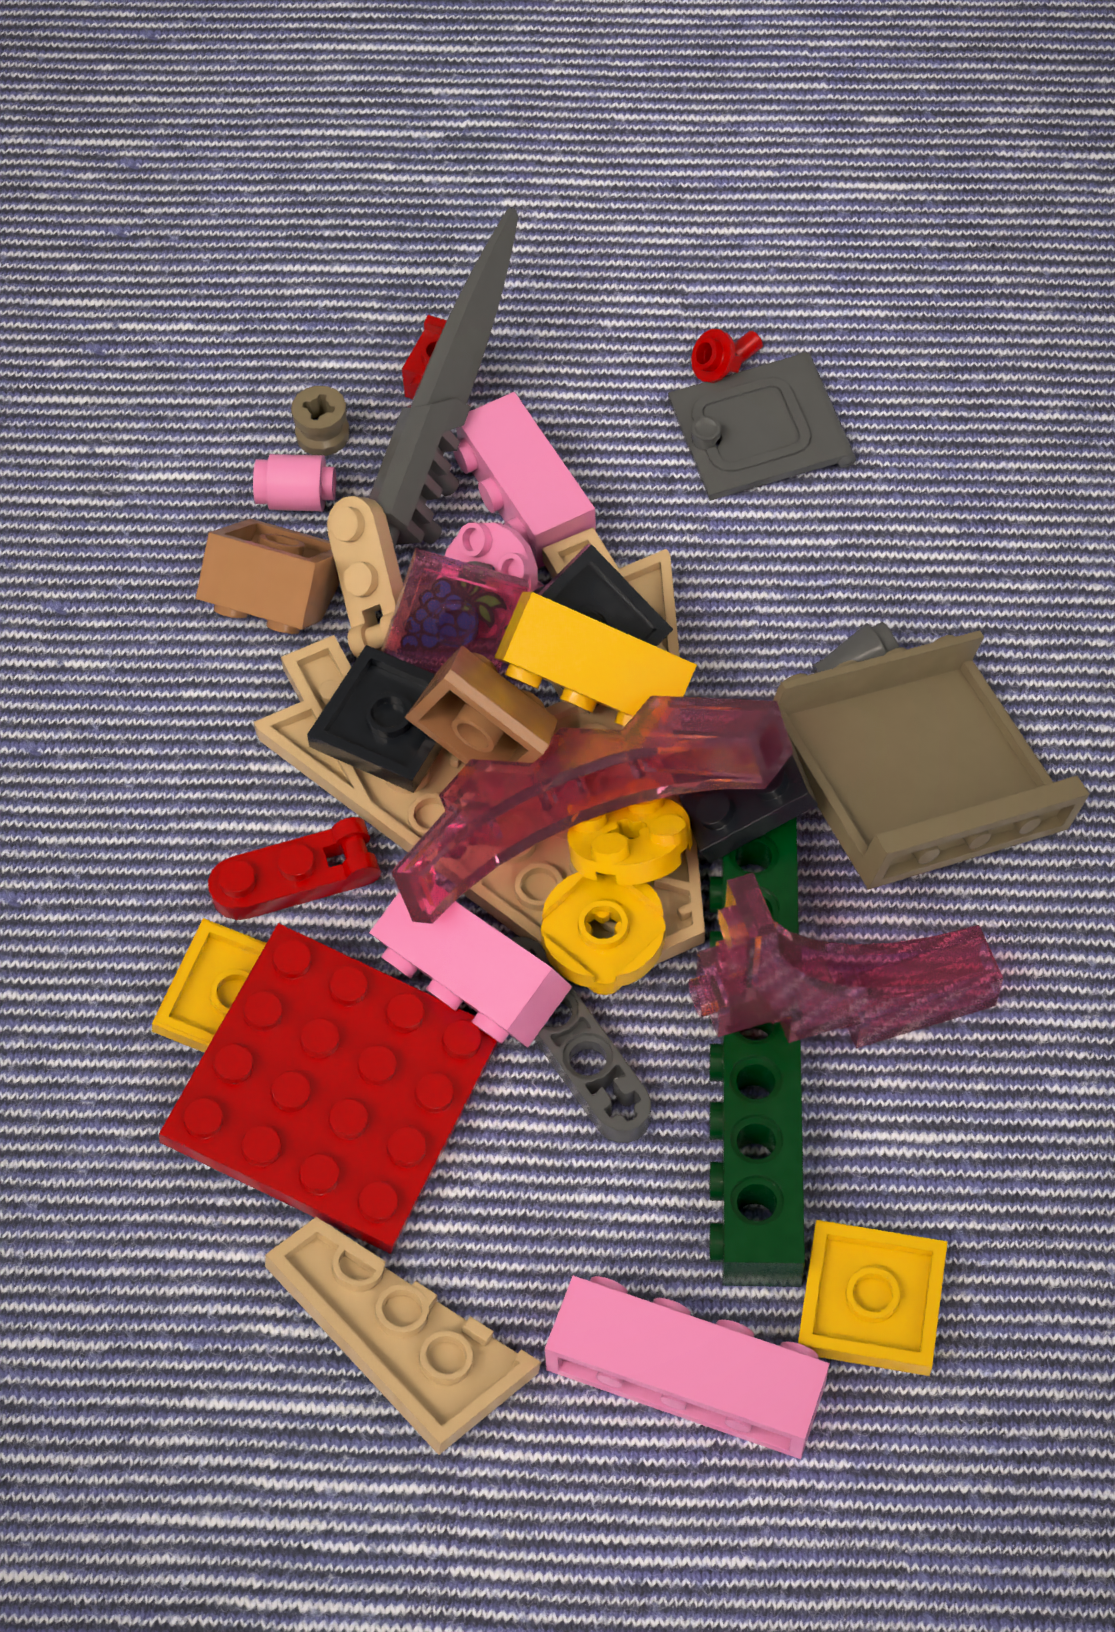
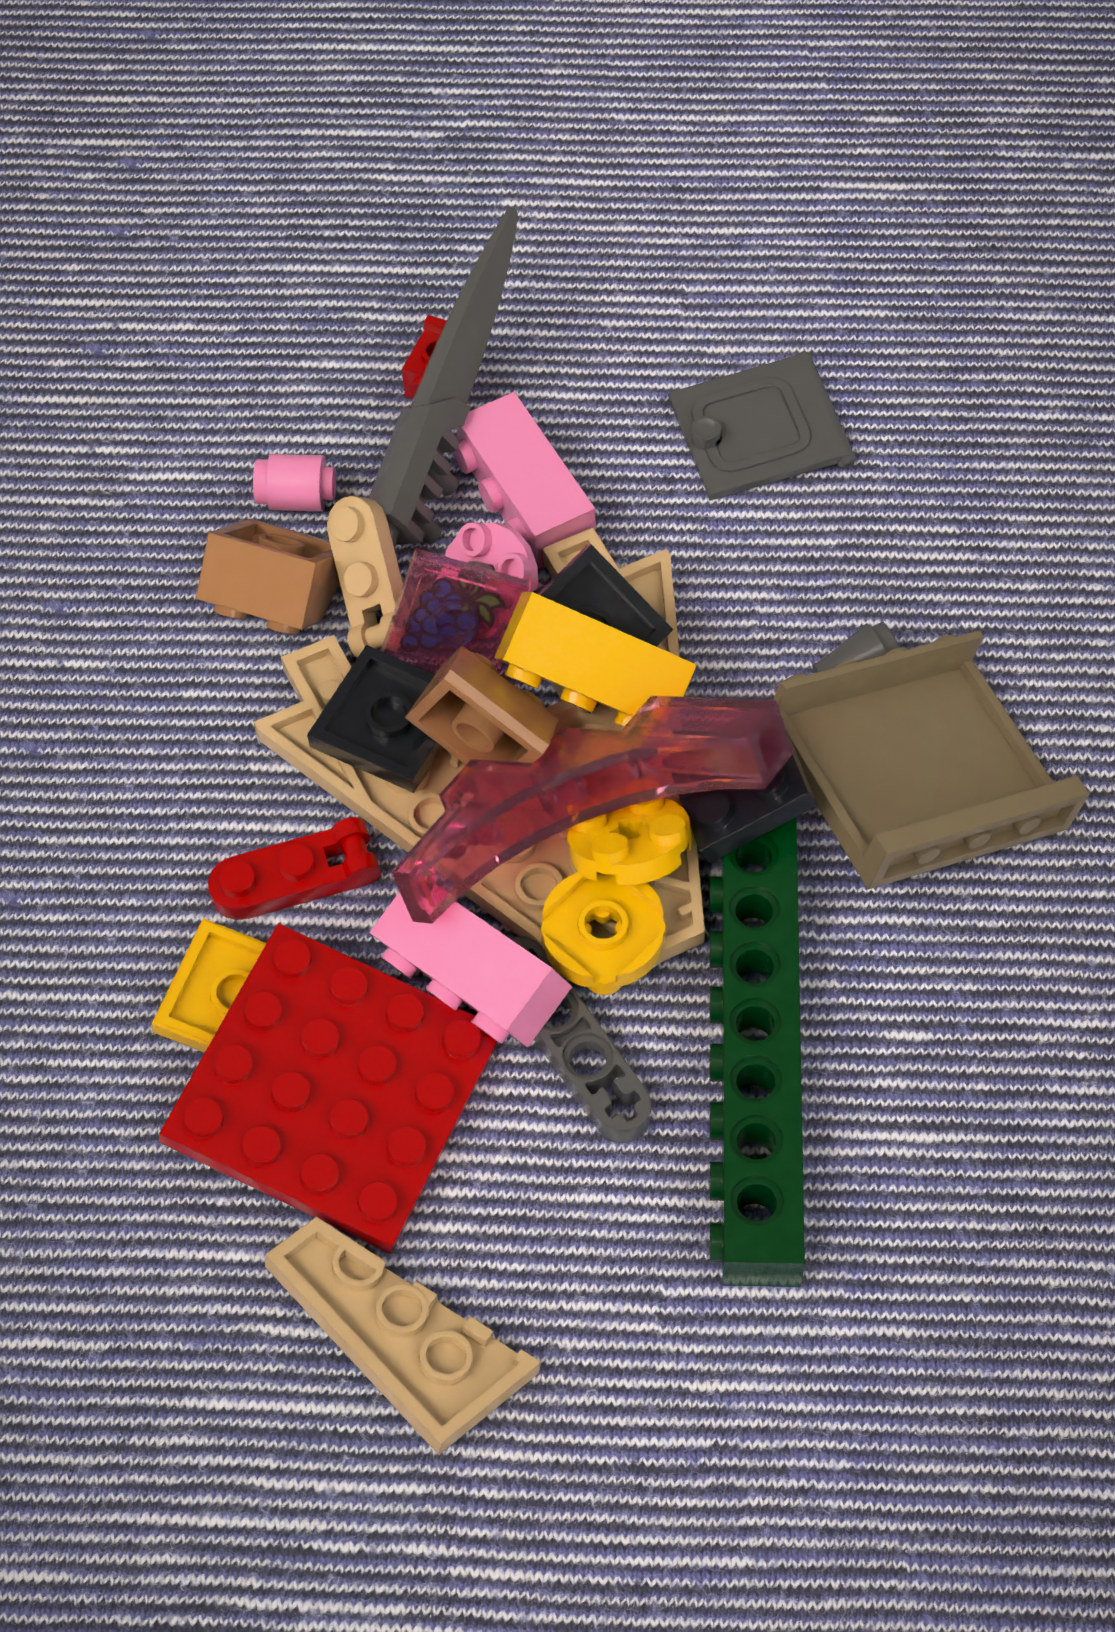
dark tan wheel [291,386,350,456] -> none
bright pink brick [545,1275,830,1459] -> none
clear pink arch [689,873,1003,1049] -> none
red plate [691,329,763,383] -> none
yellow plate [798,1220,948,1376] -> none

